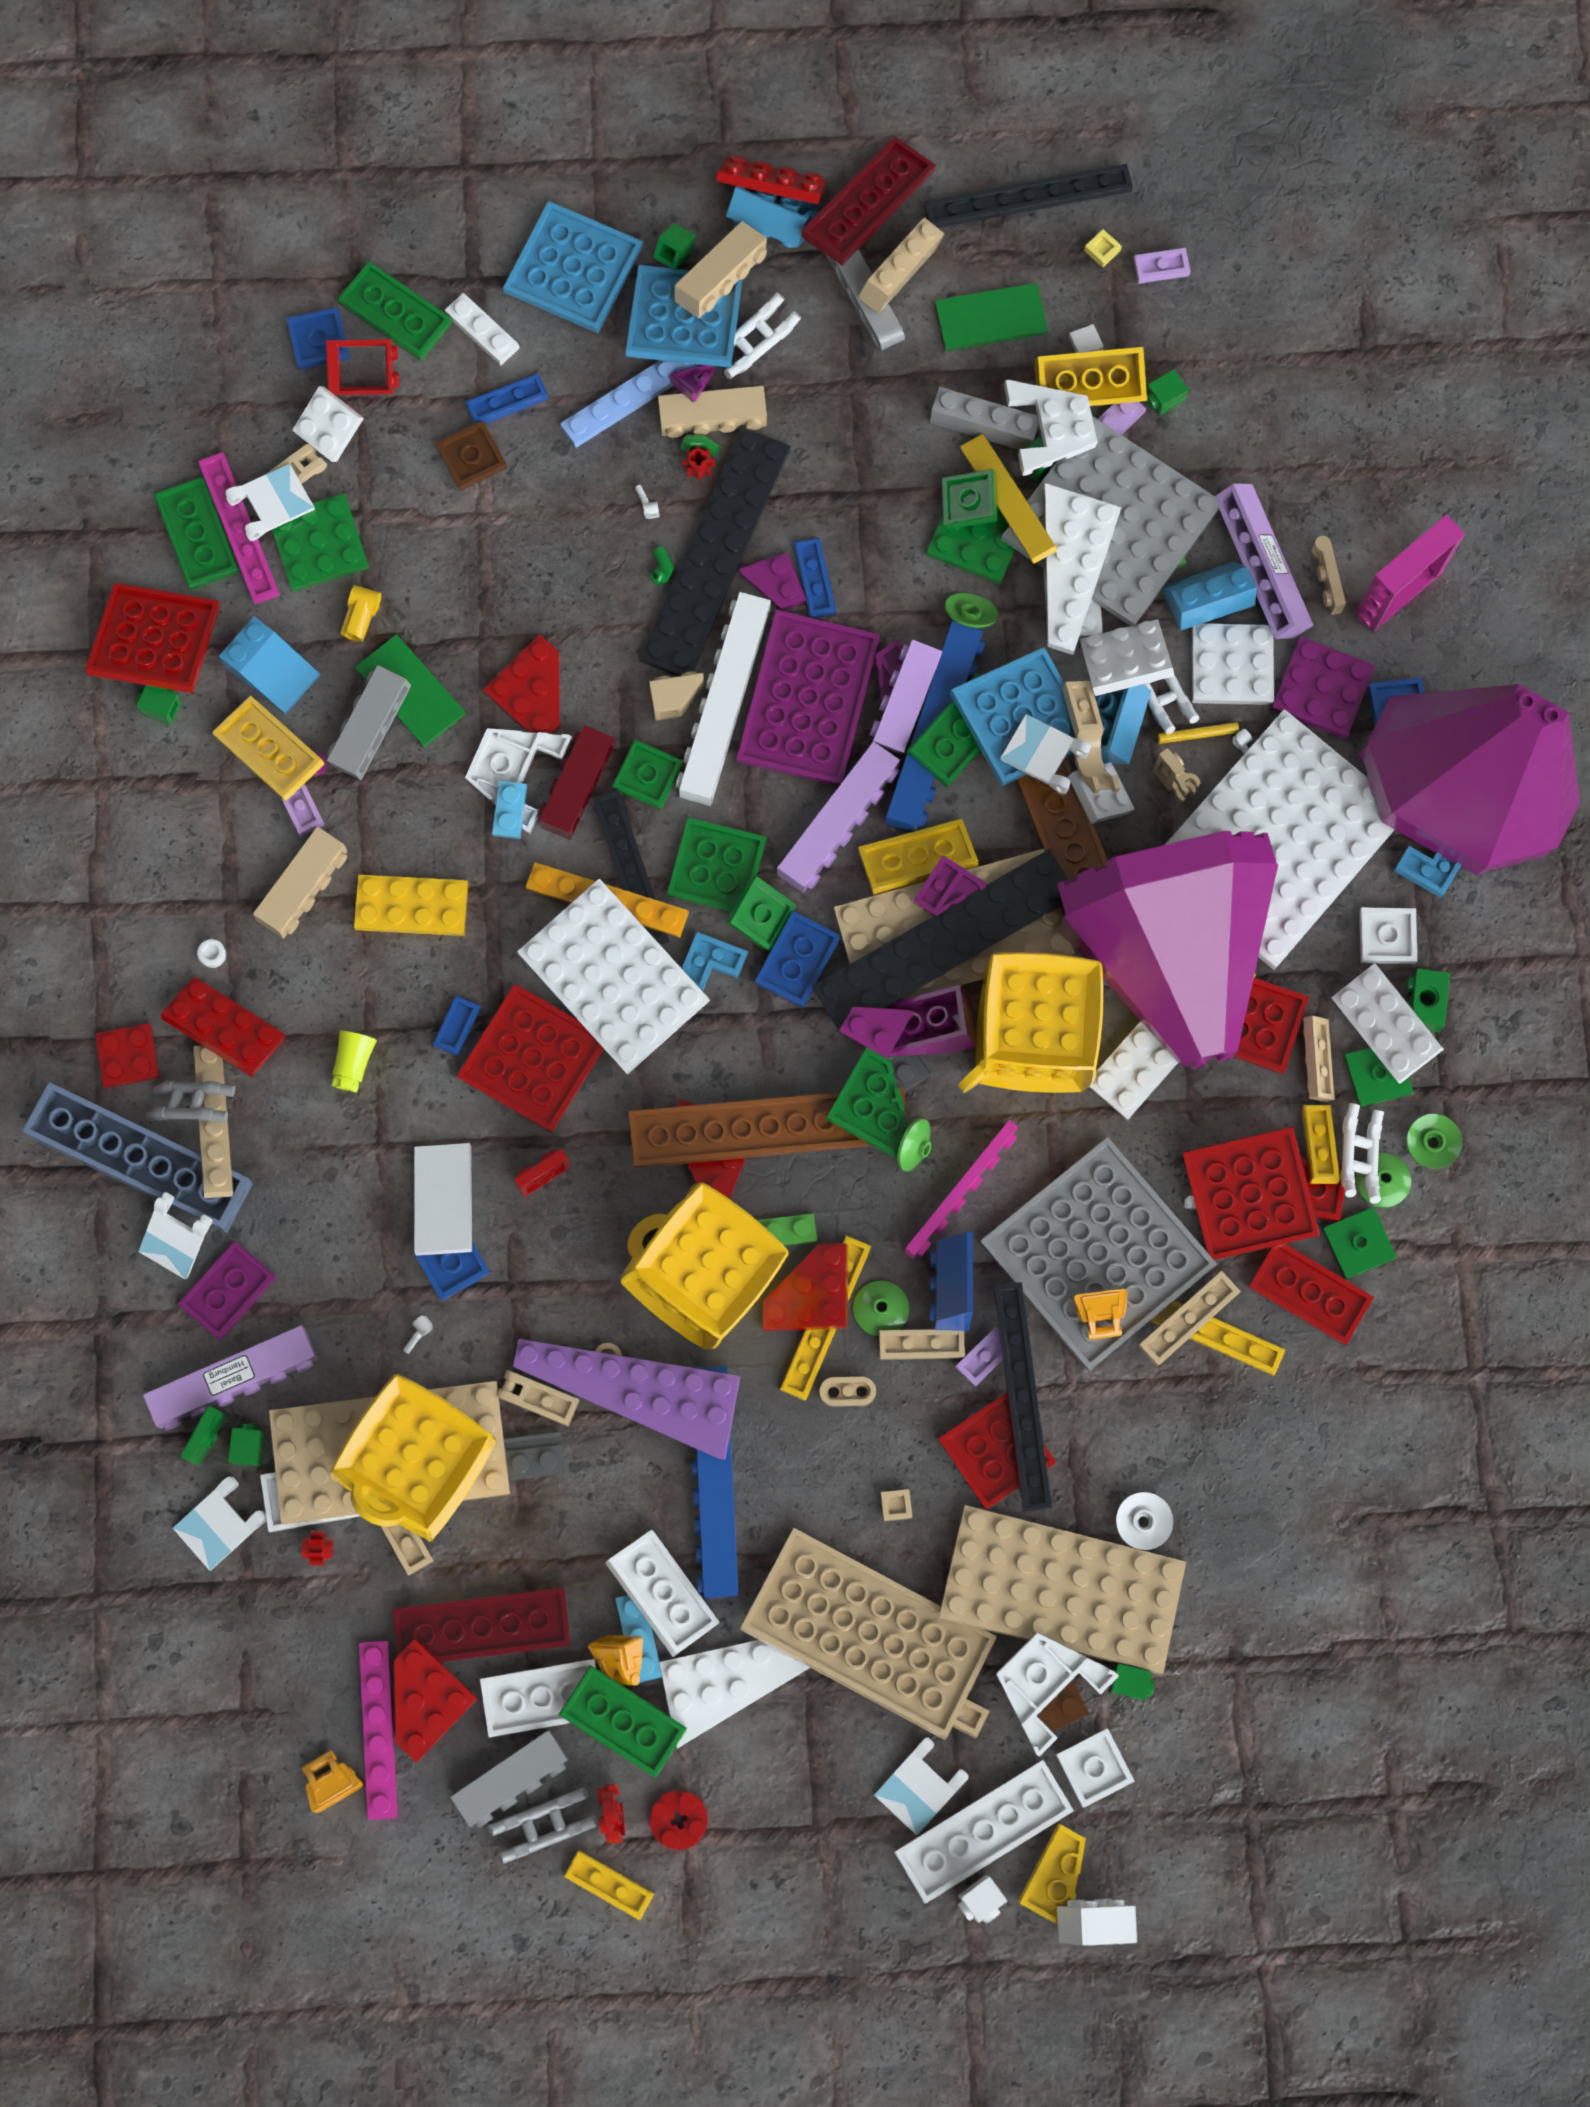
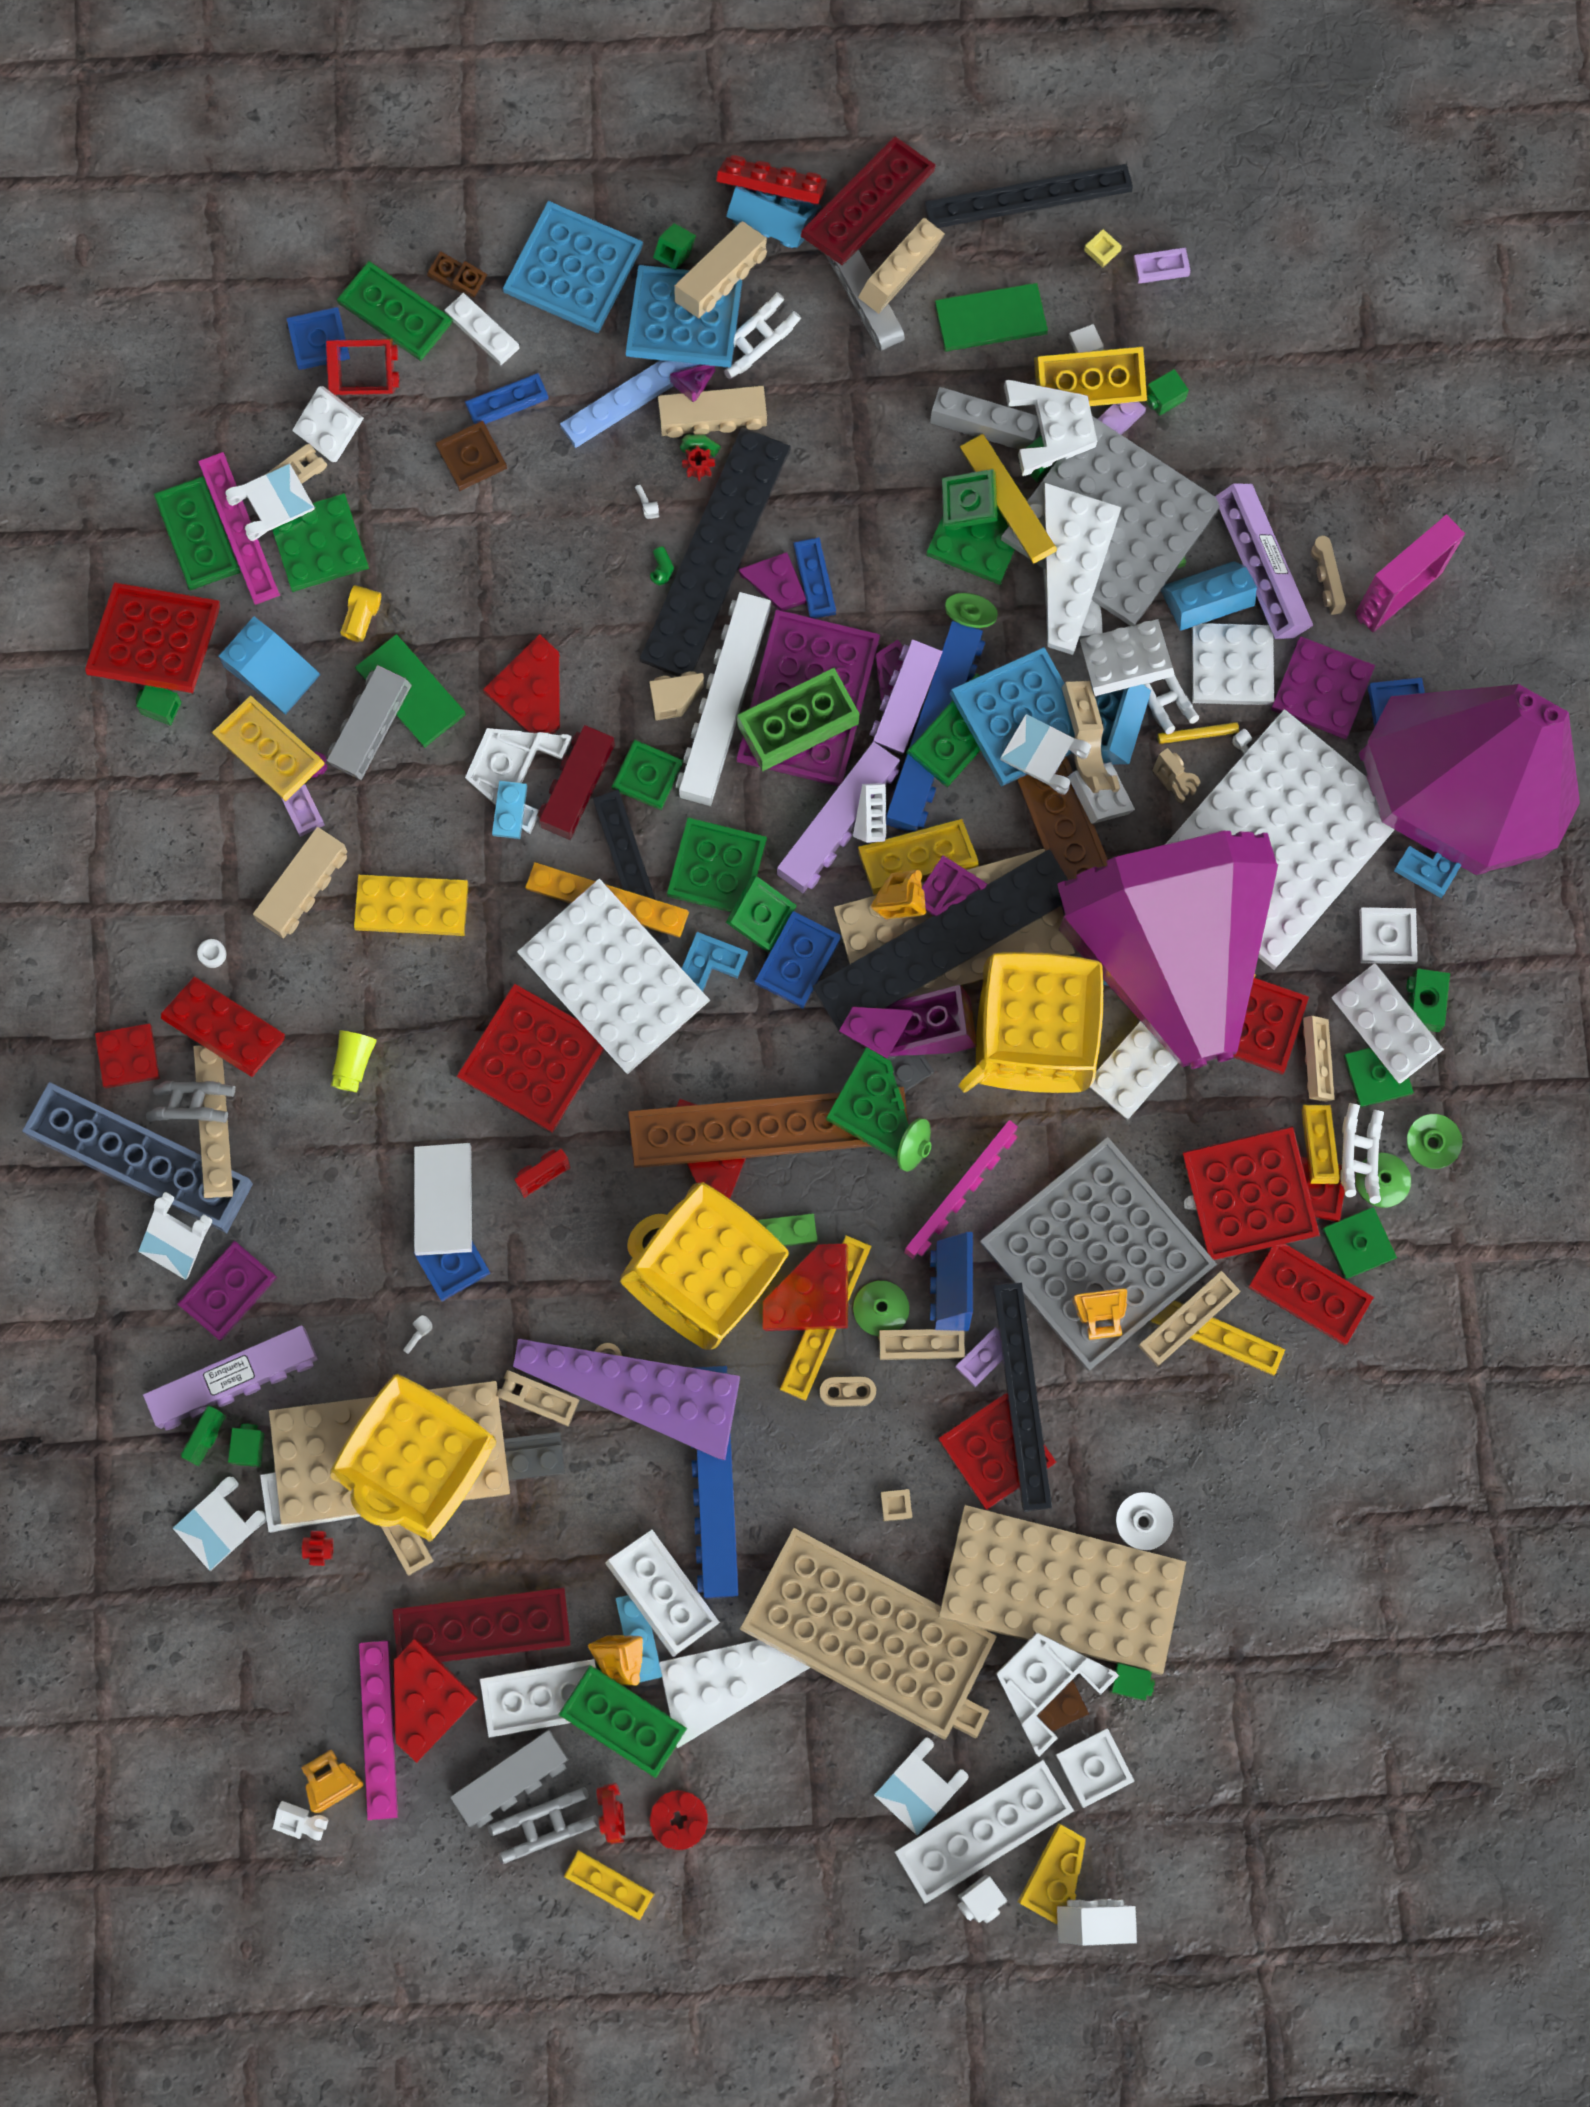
blue tile [432,995,481,1057] -> none
none -> white plate [273,1801,329,1840]
none -> reddish brown slope [427,251,488,298]
none -> bright green brick [737,668,860,772]
none -> white slope [853,783,886,843]
none -> light orange piece [870,870,926,919]

